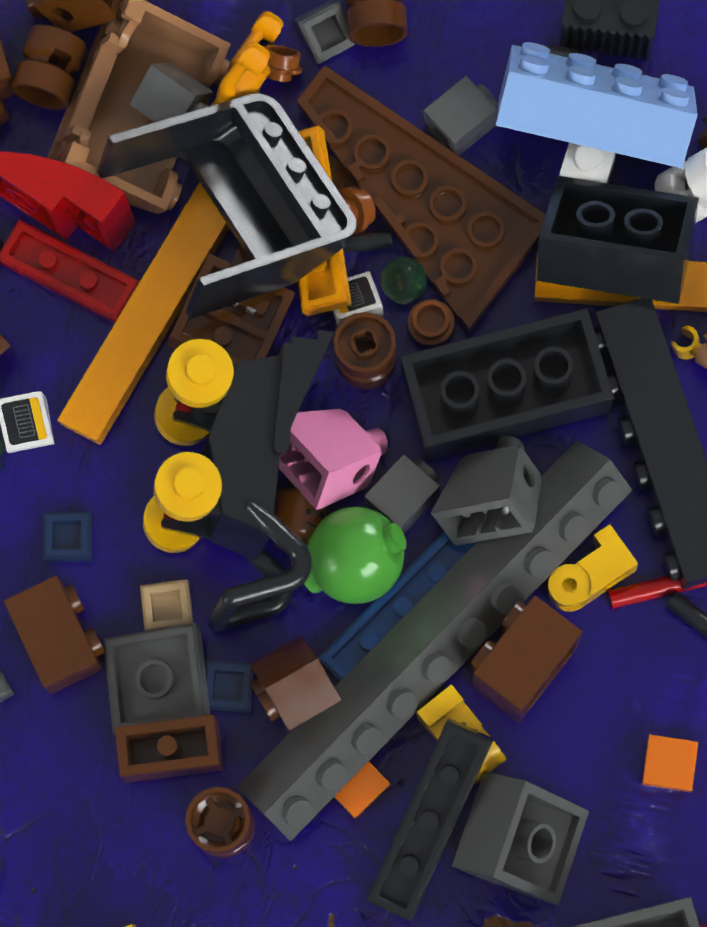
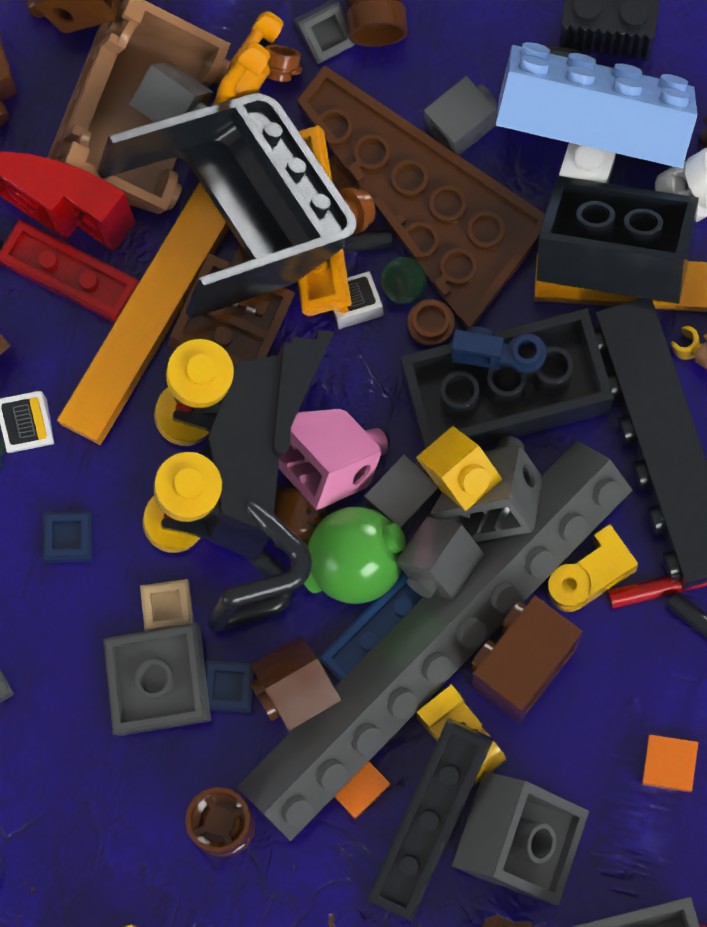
reddish brown brick [4,575,106,695] -> none
reddish brown wheel [10,25,87,110] -> none
reddish brown brick [115,714,224,783] -> none
reddish brown wheel [333,312,397,390] -> none
none -> dark grey brick [396,516,485,601]
none -> yellow brick [416,426,503,511]
none -> dark blue plate [452,326,547,374]

